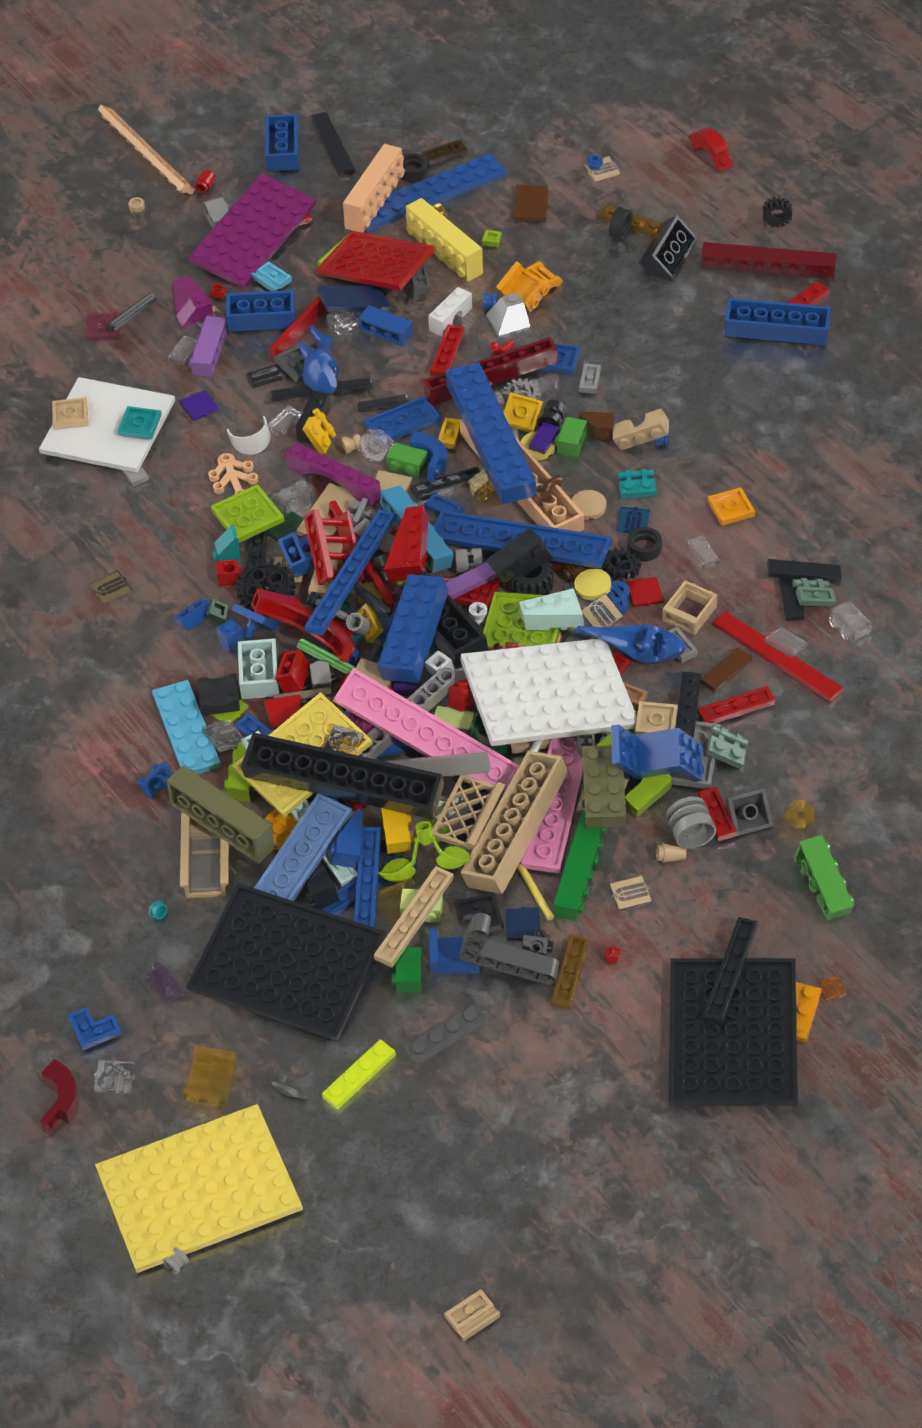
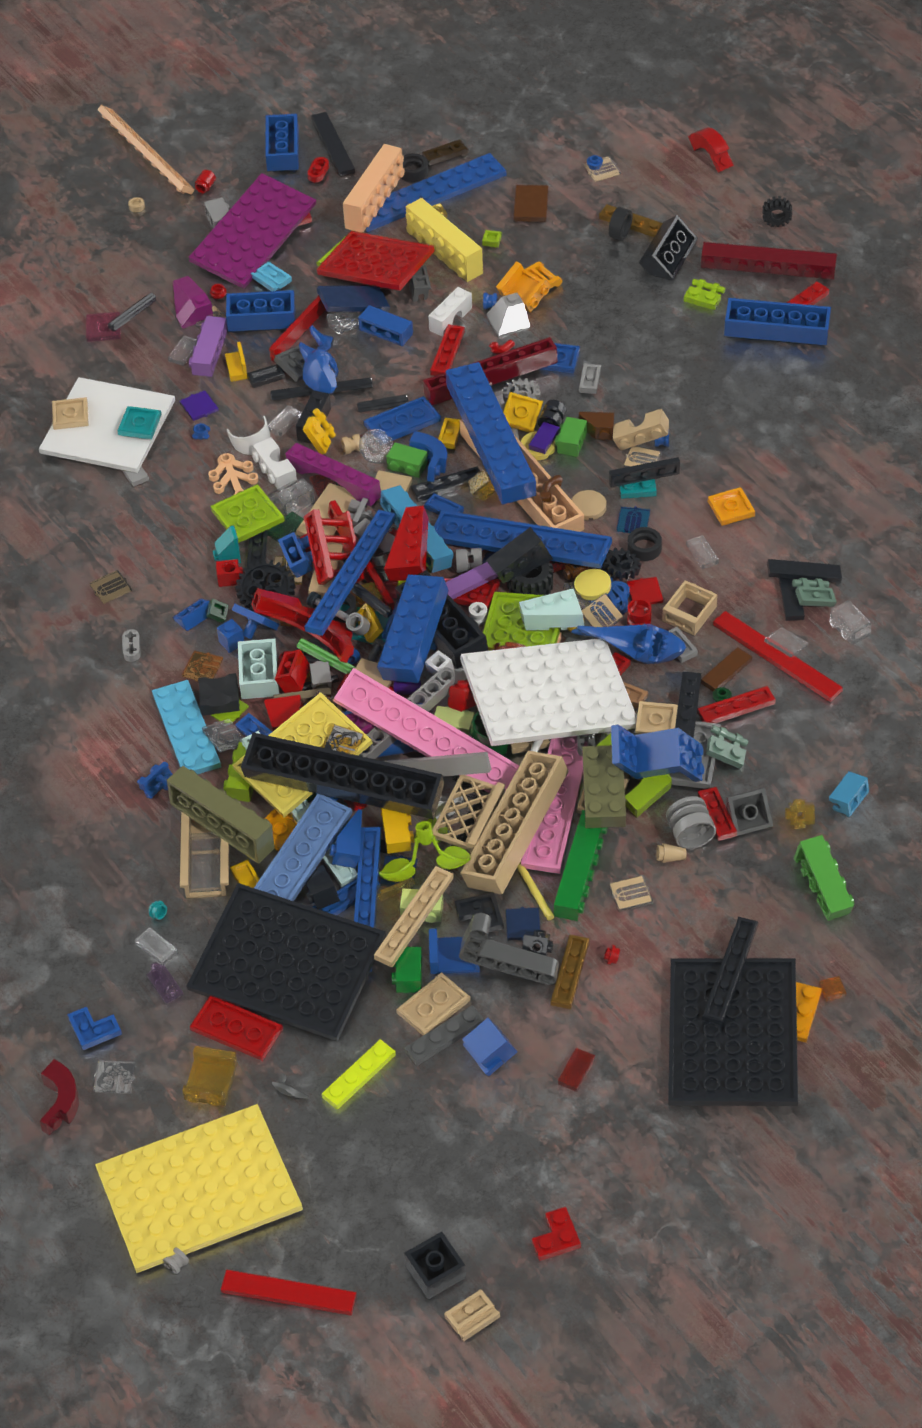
none -> light grey beam [122,629,141,662]
none -> clear tile [135,927,178,966]
none -> clear orange piece [182,651,223,682]
none -> red tile [190,996,283,1061]
none -> blue plate [192,423,210,439]
none -> red tile [221,1269,357,1316]
none -> yellow panel [225,342,248,382]
none -> yellow tile [230,860,260,888]
none -> white arch [252,437,297,489]
none -> red plate [307,157,329,183]
none -> tan tile [397,972,470,1036]
none -> black brick [404,1232,466,1299]
none -> blue plate [463,1018,518,1077]
none -> red plate [532,1207,581,1261]
none -> clear red tile [558,1048,595,1092]
none -> black tile [609,457,680,488]
none -> piece [623,446,661,468]
none -> red wheel [627,599,652,626]
none -> lime plate [684,279,726,310]
none -> dark green plate [712,687,732,703]
none -> dark azure hinge [829,771,869,817]

